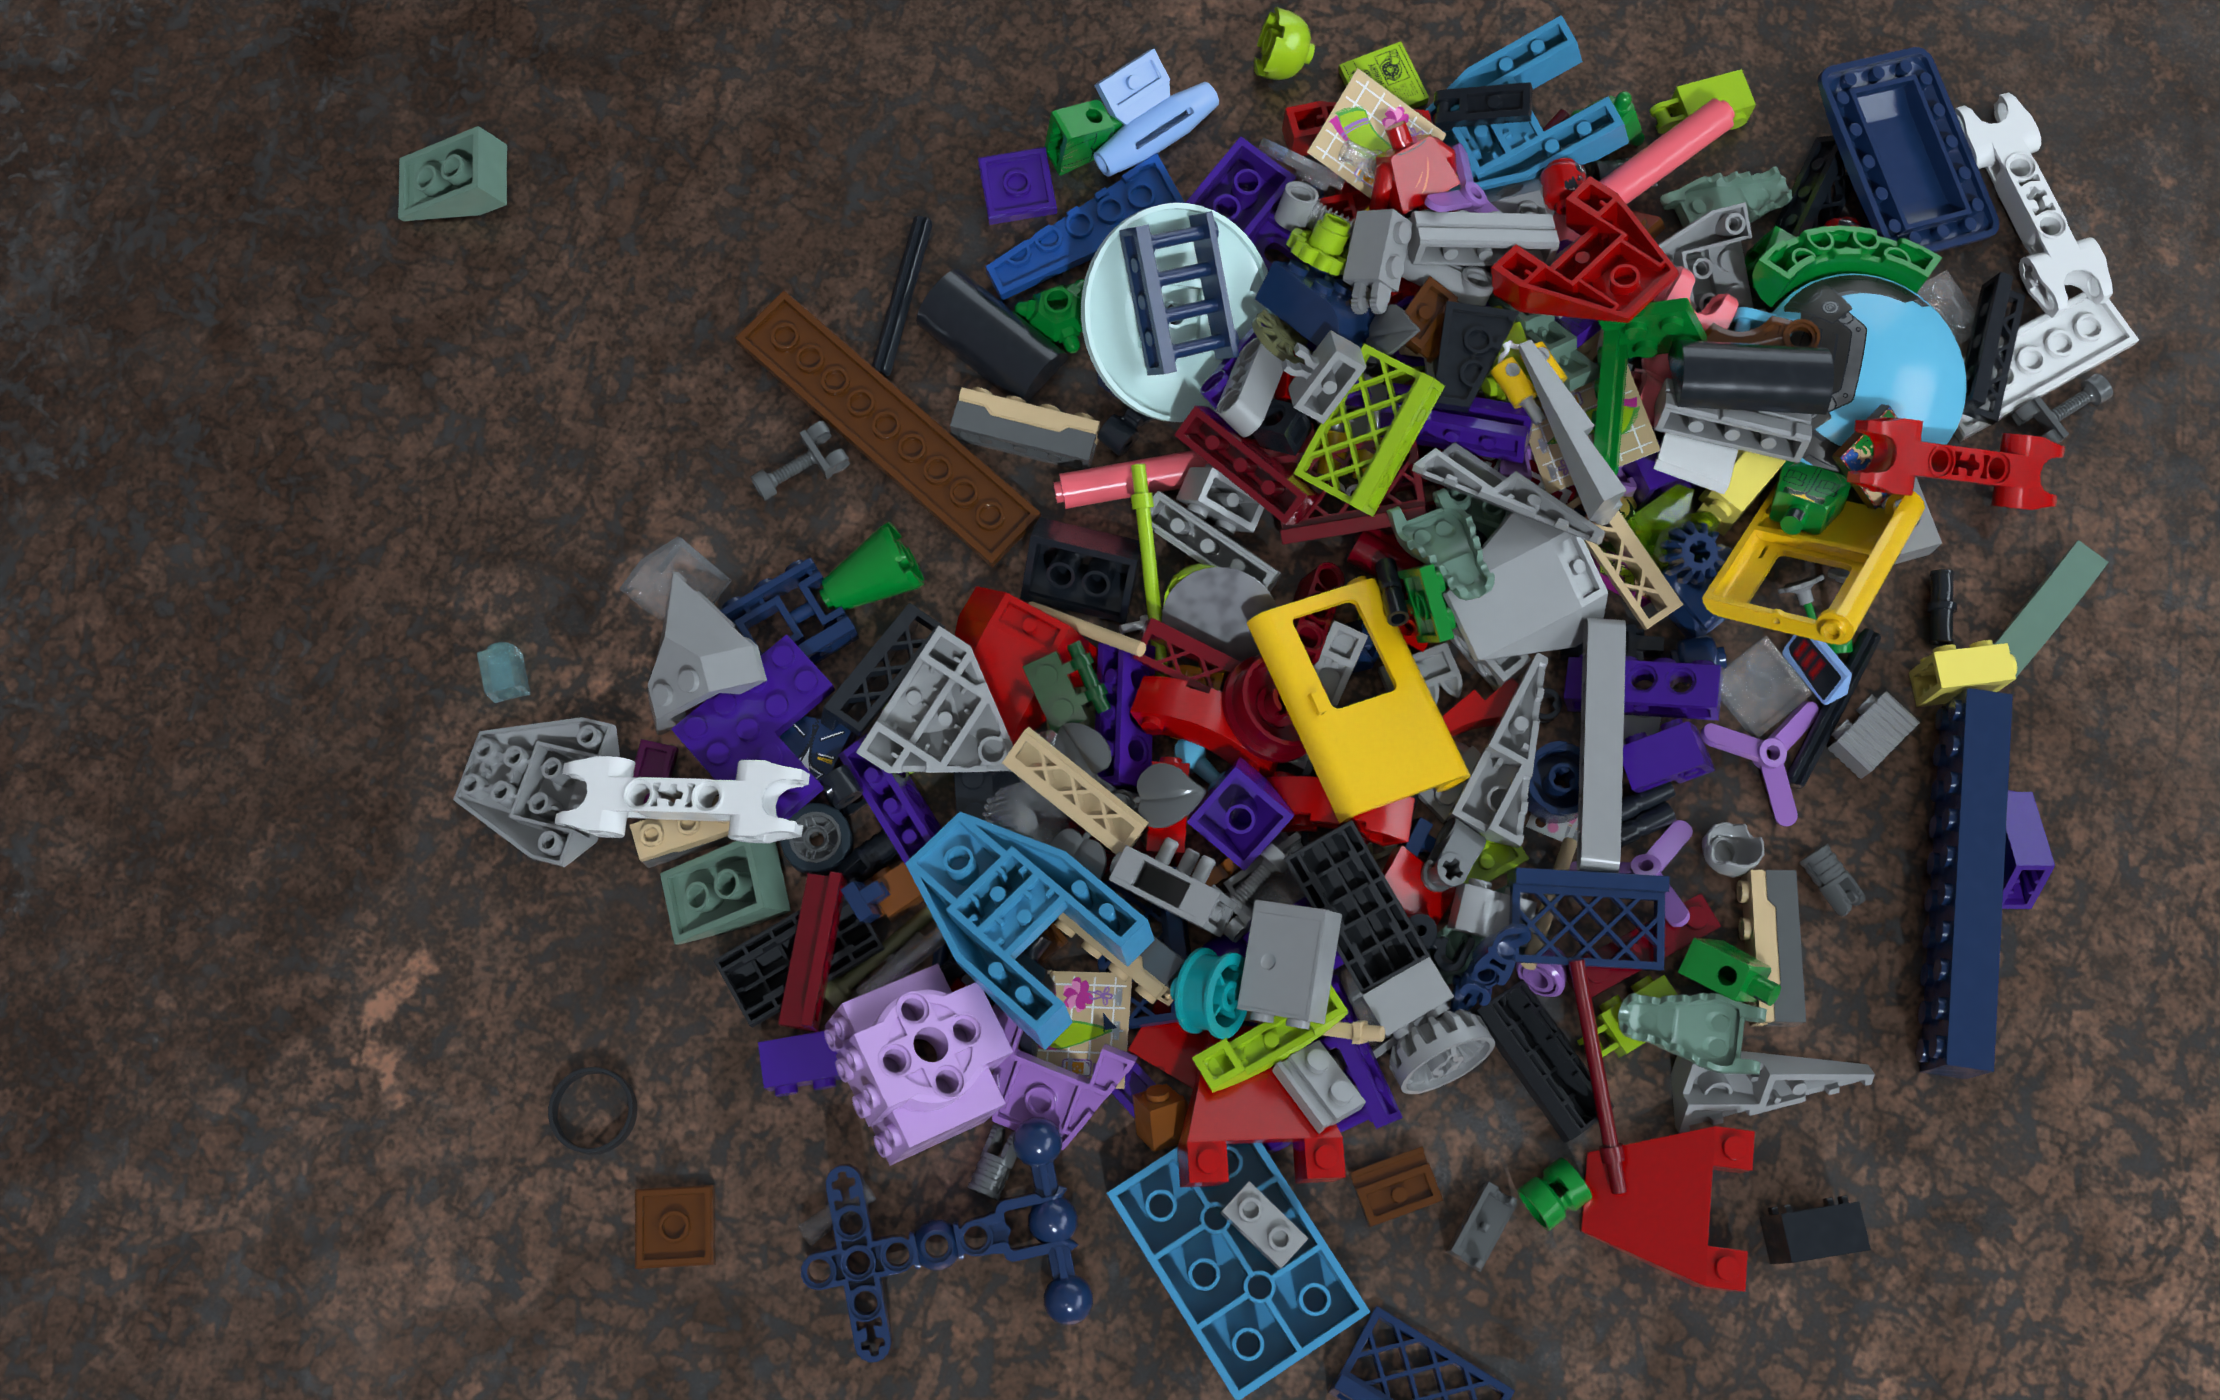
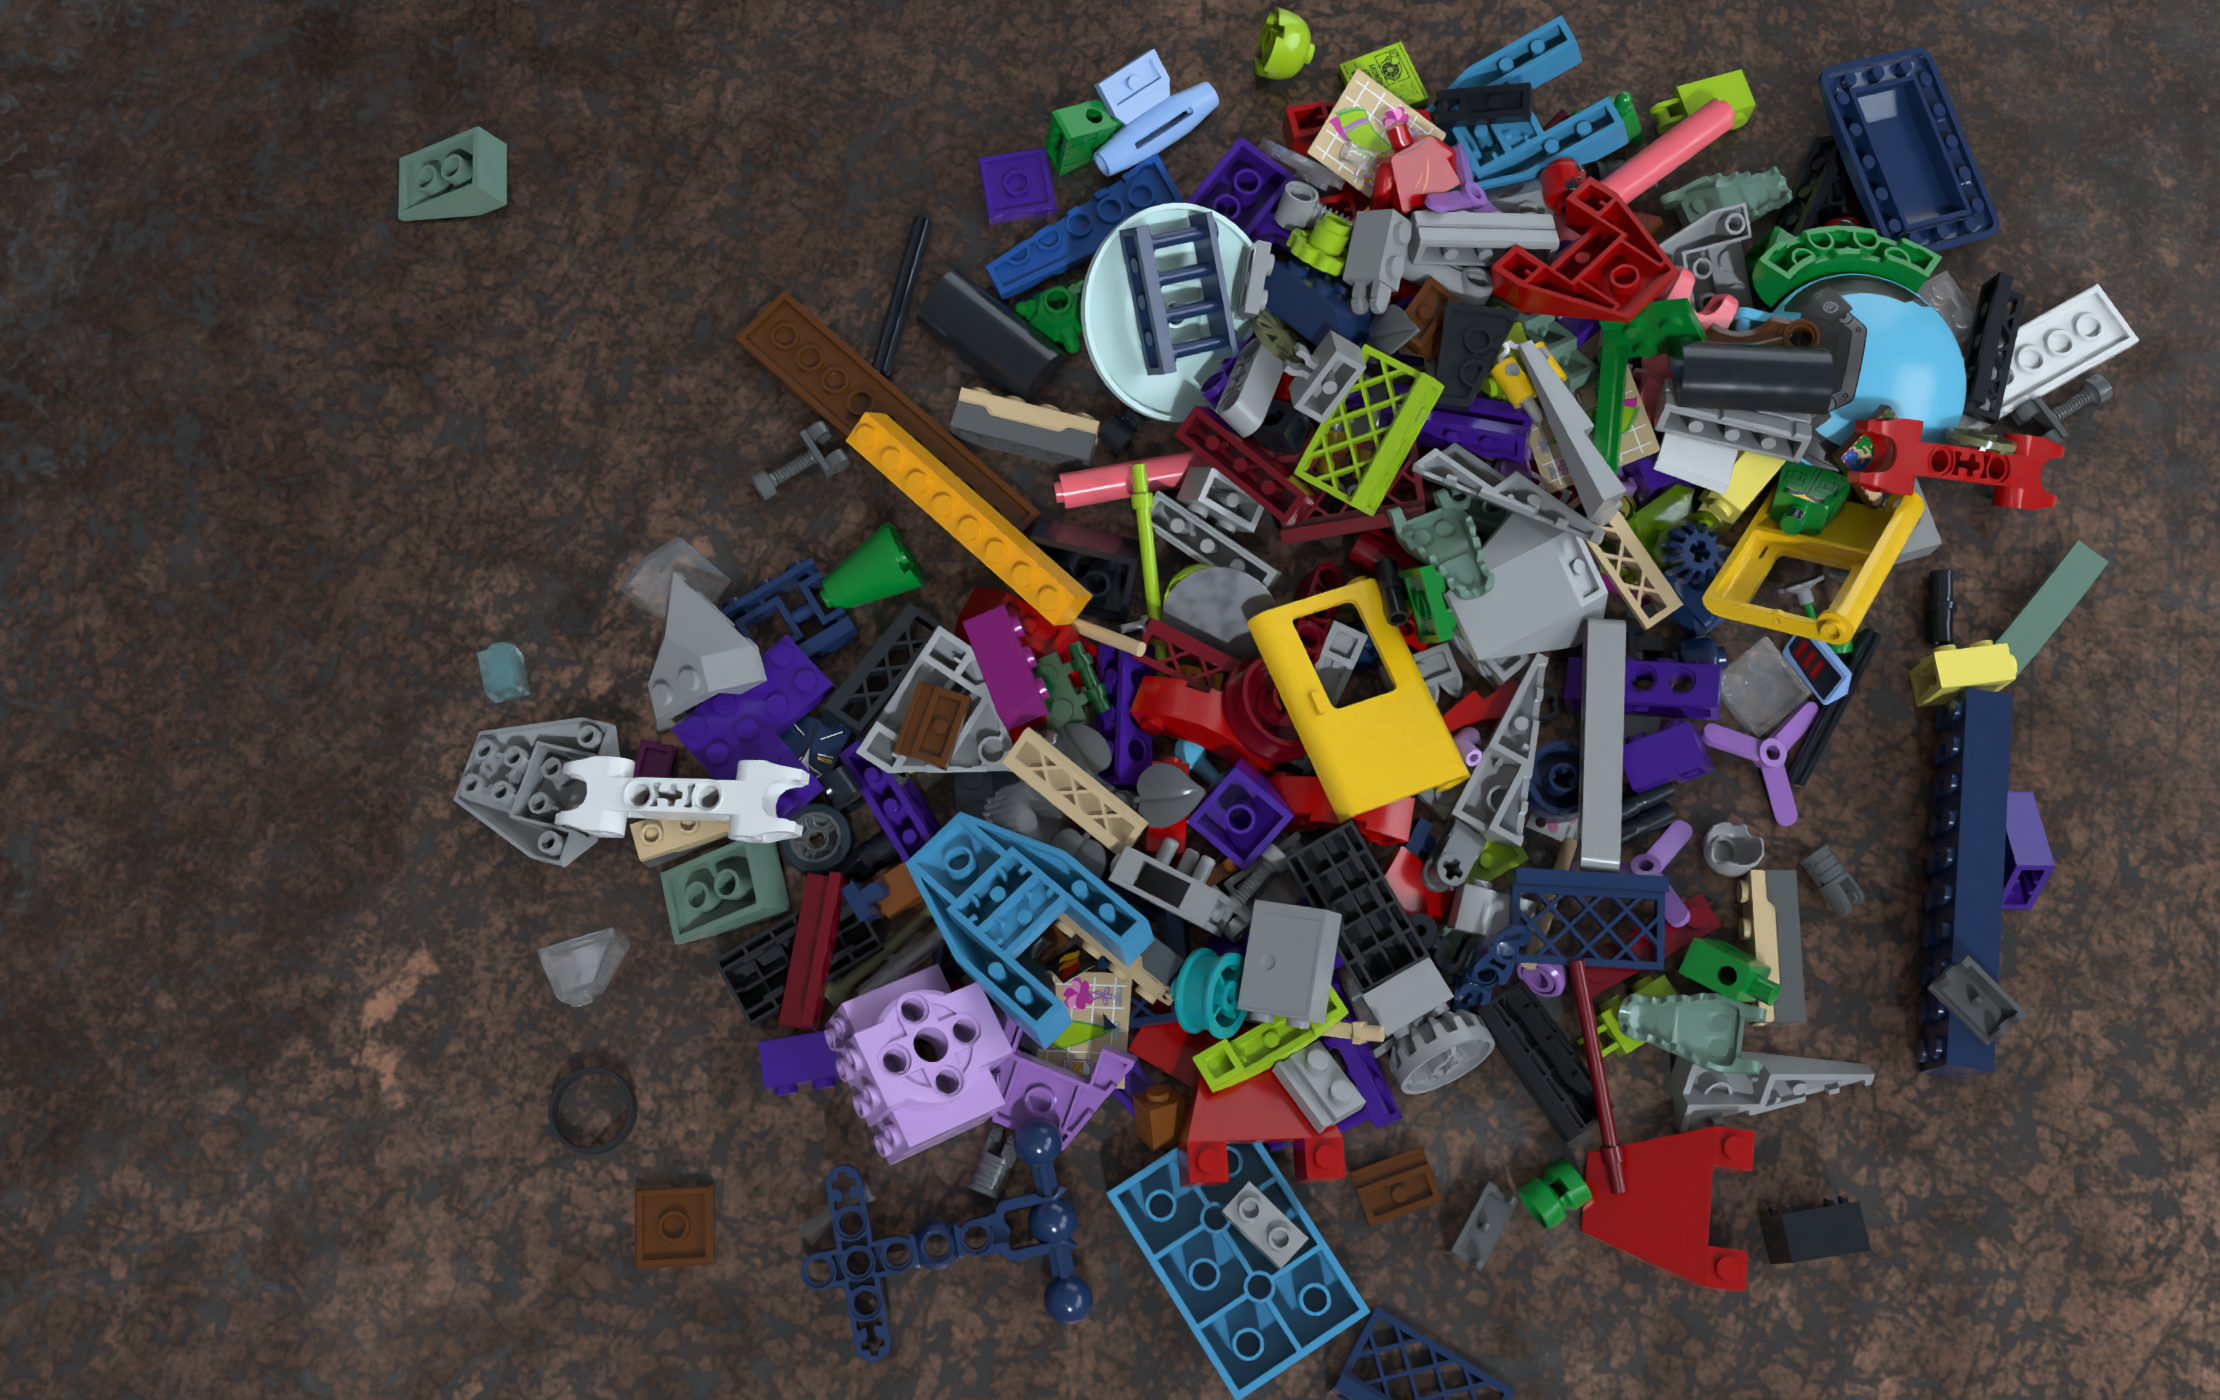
light grey brick [1828,691,1920,779] -> none
white piece [1955,92,2113,319] -> none
none -> clear slope [537,927,631,1007]
none -> light orange brick [846,412,1093,626]
none -> reddish brown plate [893,681,972,771]
none -> magenta brick [963,604,1050,730]
none -> black sticker [1046,945,1095,984]
none -> light grey plate [1234,240,1275,321]
none -> lavender arm [1453,727,1482,766]
none -> dark grey hinge [1927,955,2028,1046]
none -> olive wheel [1945,427,2017,455]

